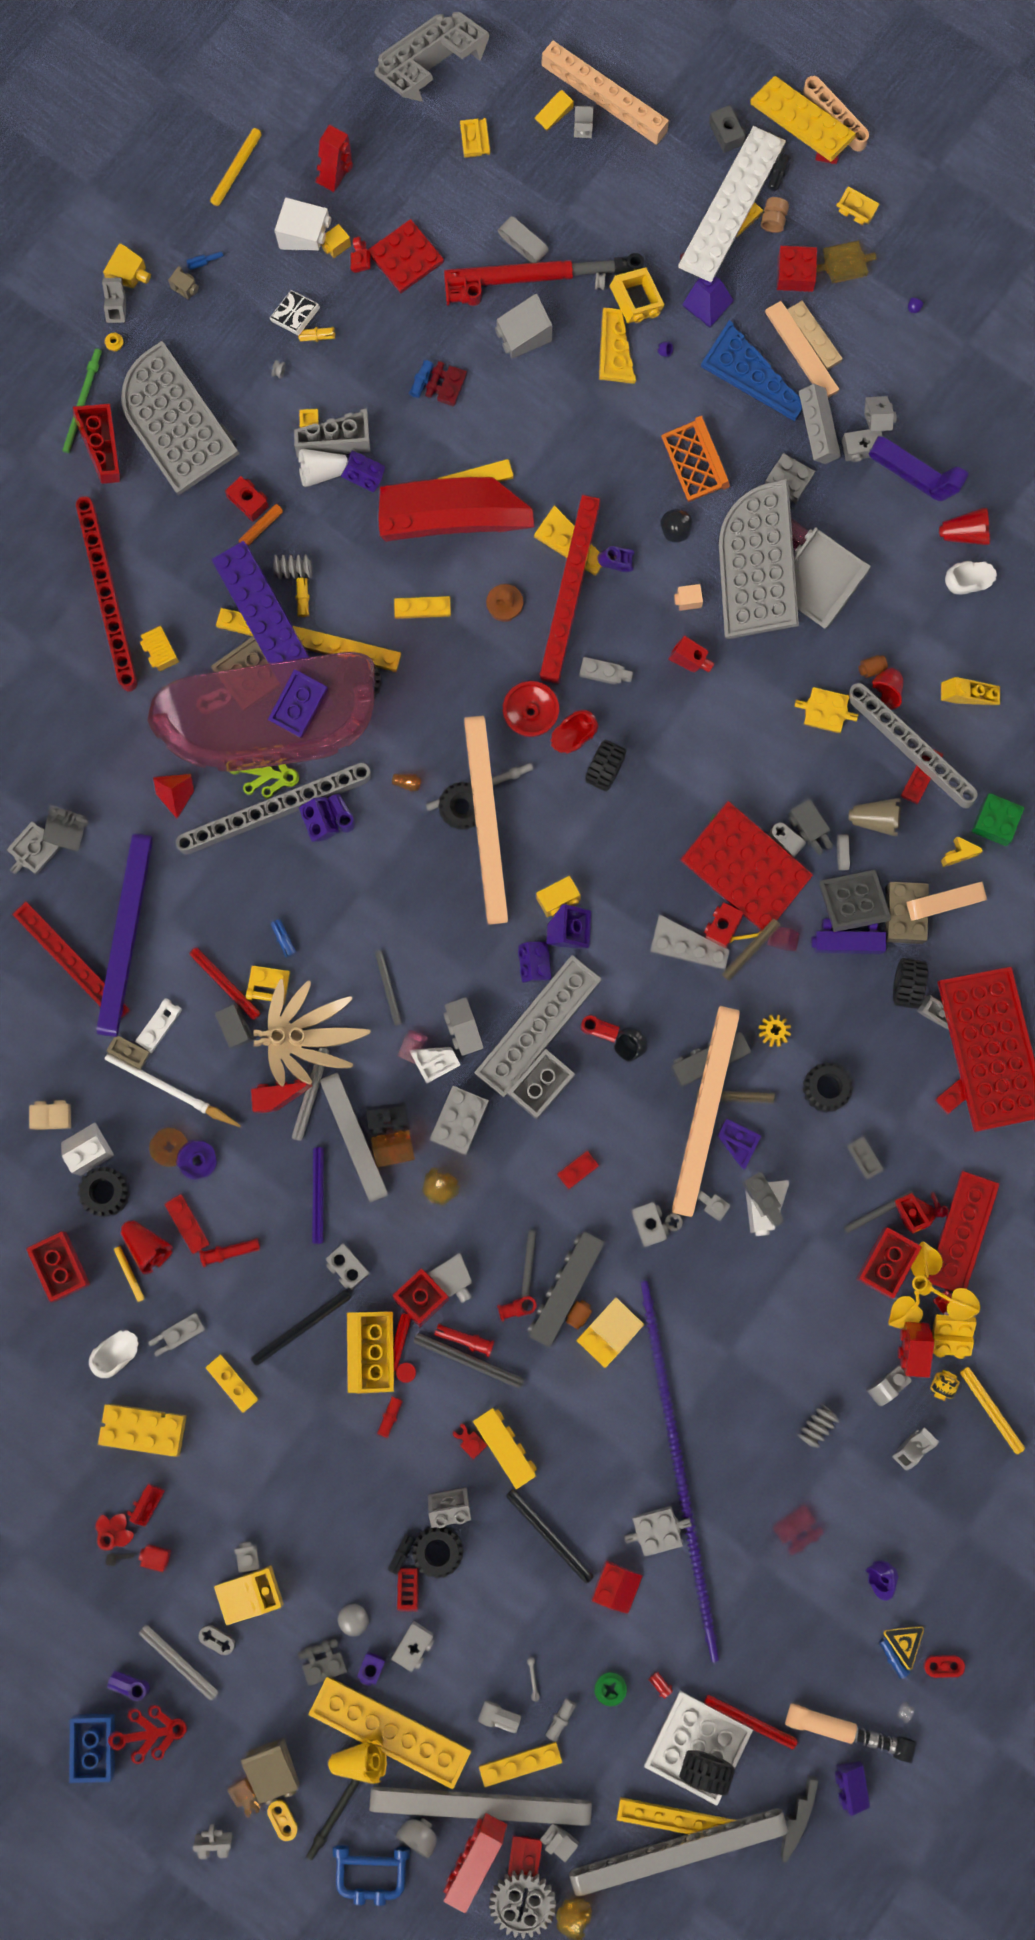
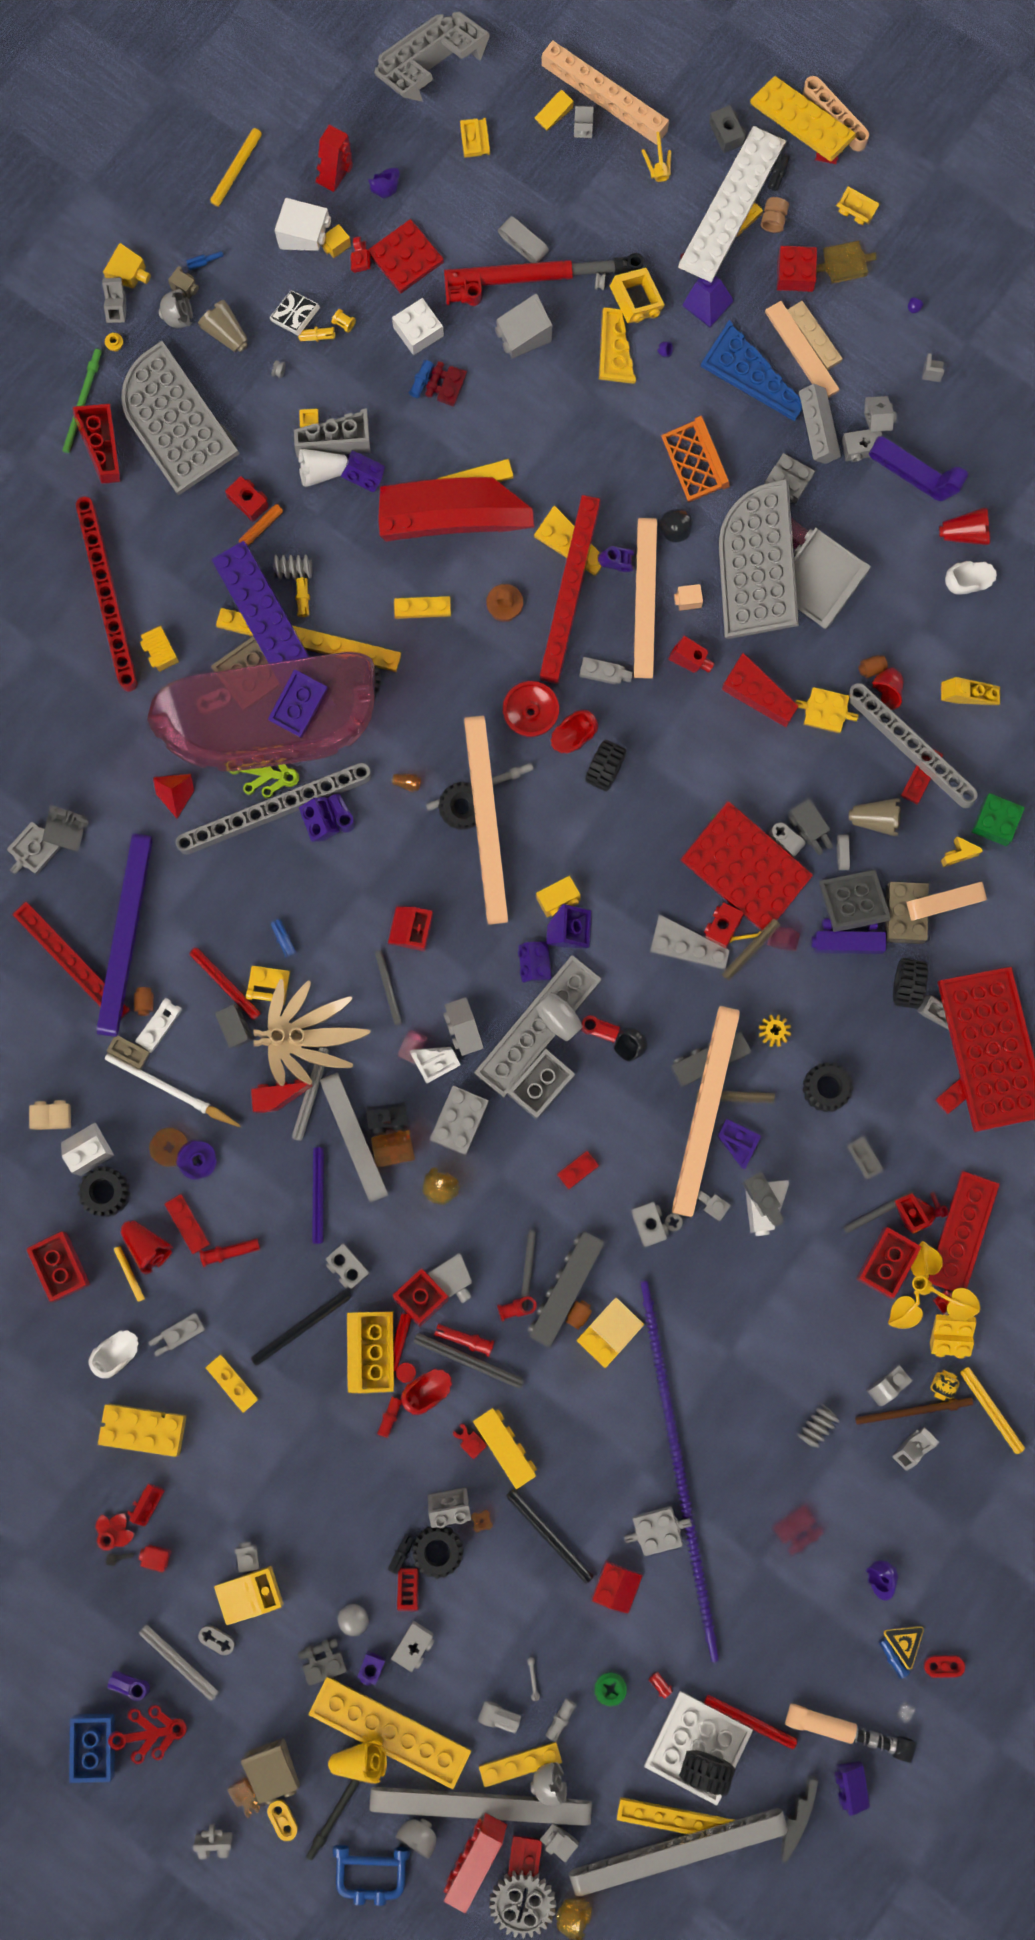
red brick [898,1322,934,1378] -> none
none -> dark orange brick [134,987,154,1016]
none -> light grey cylinder [159,289,193,328]
none -> dark tan cone [198,300,248,353]
none -> yellow bush [332,309,356,333]
none -> dark purple piece [368,168,400,198]
none -> red slope [388,907,433,952]
none -> white brick [392,298,444,355]
none -> red hair [401,1369,452,1415]
none -> clear orange plate [471,1510,493,1532]
none -> light grey cylinder [531,1762,567,1806]
none -> light grey piece [536,993,583,1041]
none -> light nougat beam [634,518,657,679]
none -> yellow plant [642,132,671,182]
none -> red wedge [722,653,798,727]
none -> reddish brown bar [855,1397,973,1425]
none -> light grey panel [922,353,944,382]

